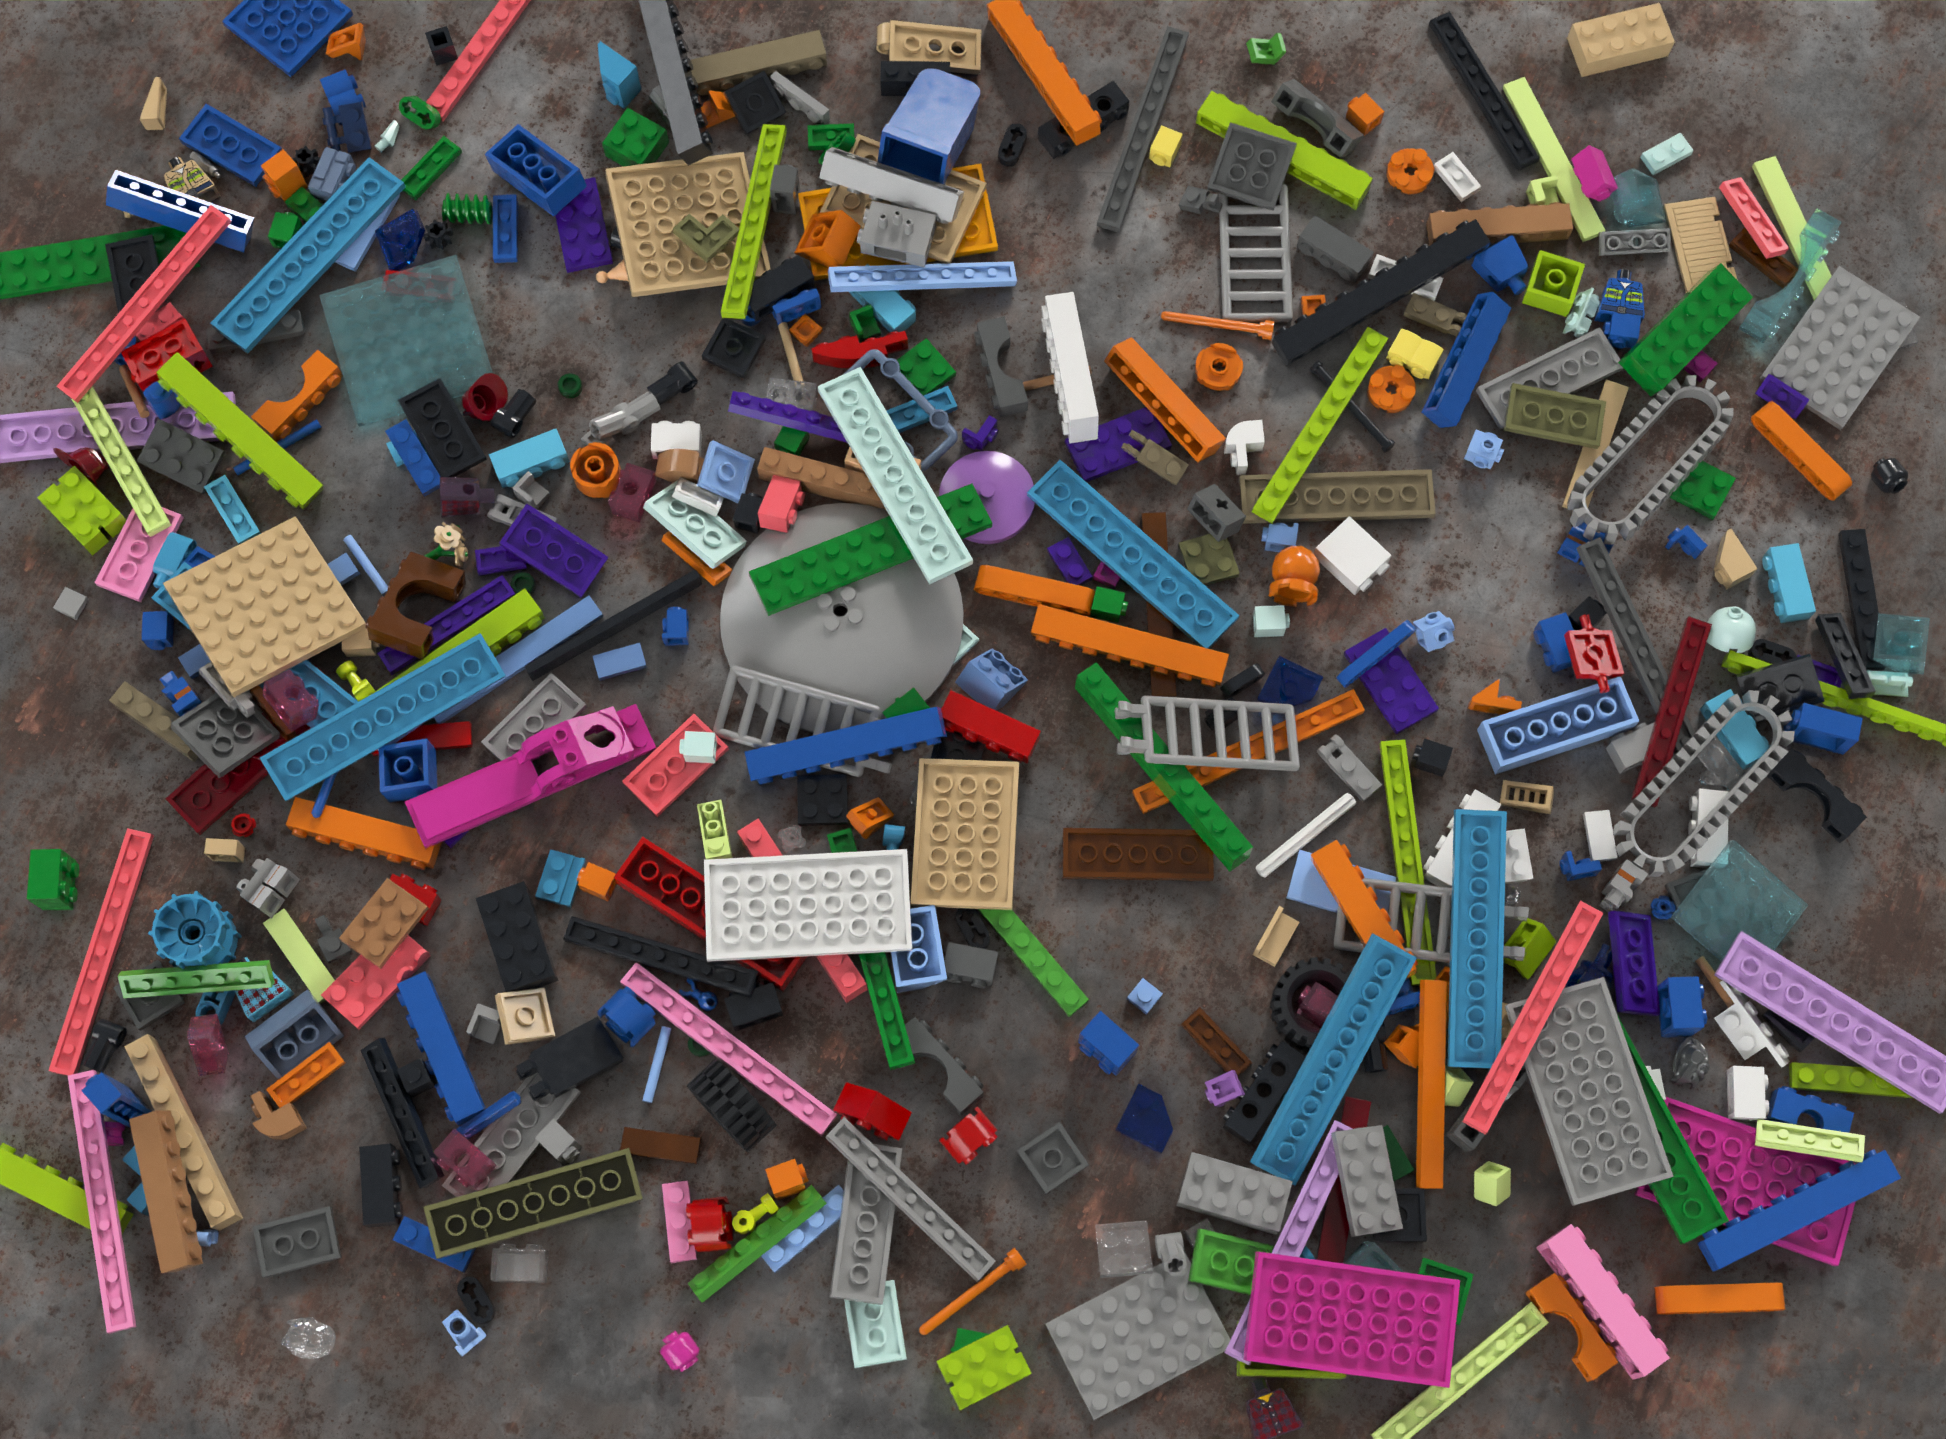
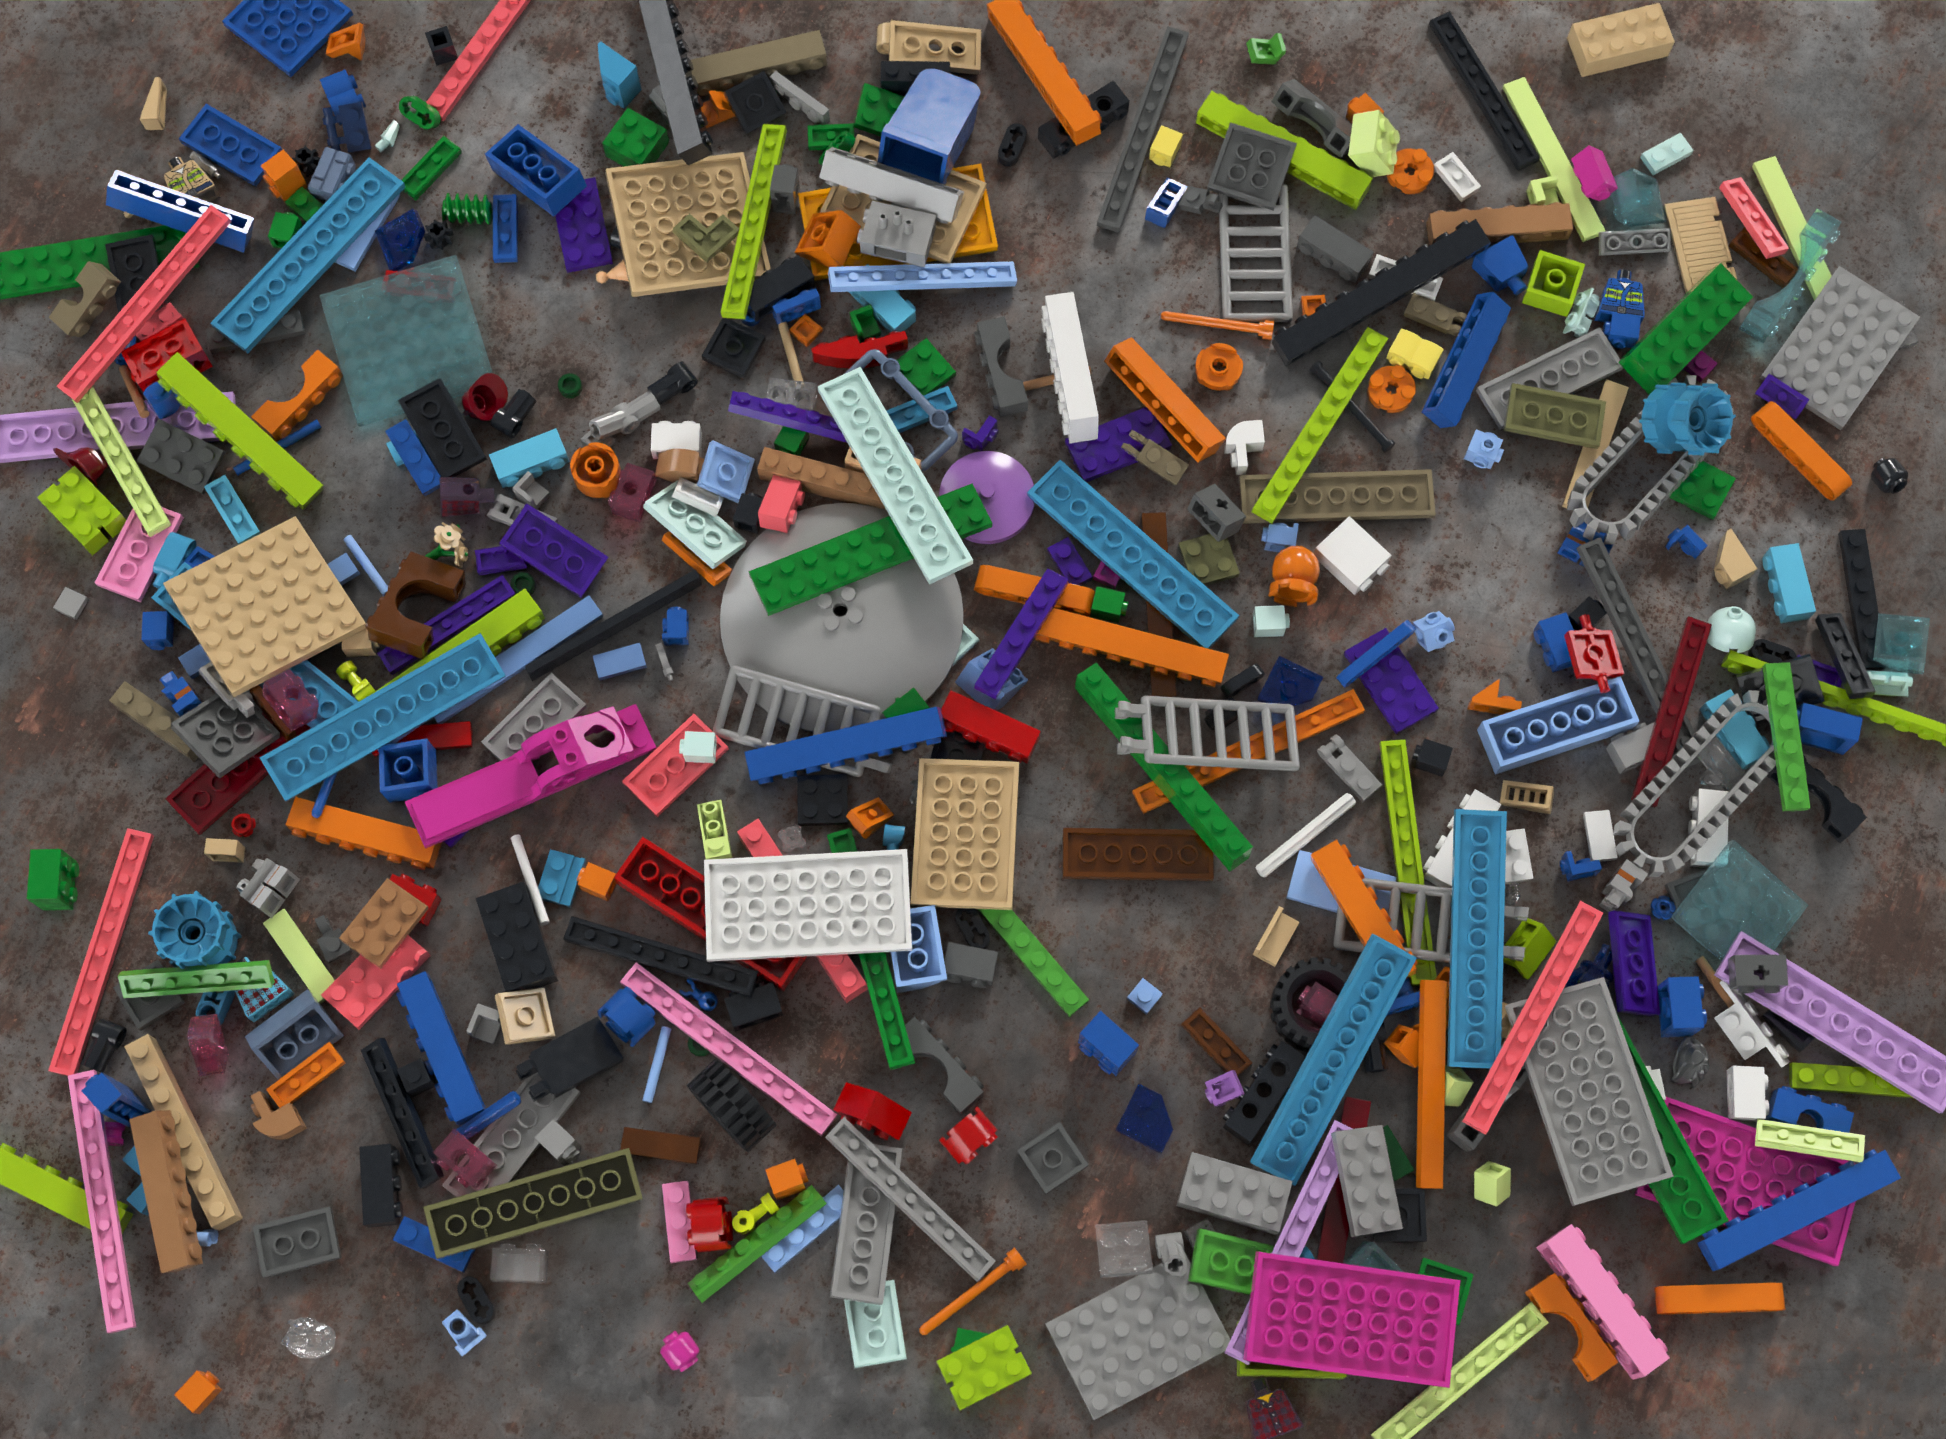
none -> dark tan arch [49,261,121,338]
none -> orange brick [174,1370,222,1414]
none -> white bar [511,834,550,926]
none -> light grey piece [655,643,674,681]
none -> green plate [853,83,904,137]
none -> dark purple plate [974,568,1069,700]
none -> blue slope [1145,178,1187,228]
none -> yellowish green brick [1348,110,1400,177]
none -> dark azure piece [1639,383,1736,456]
none -> dark grey brick [1728,955,1788,993]
none -> bright green plate [1762,662,1811,811]

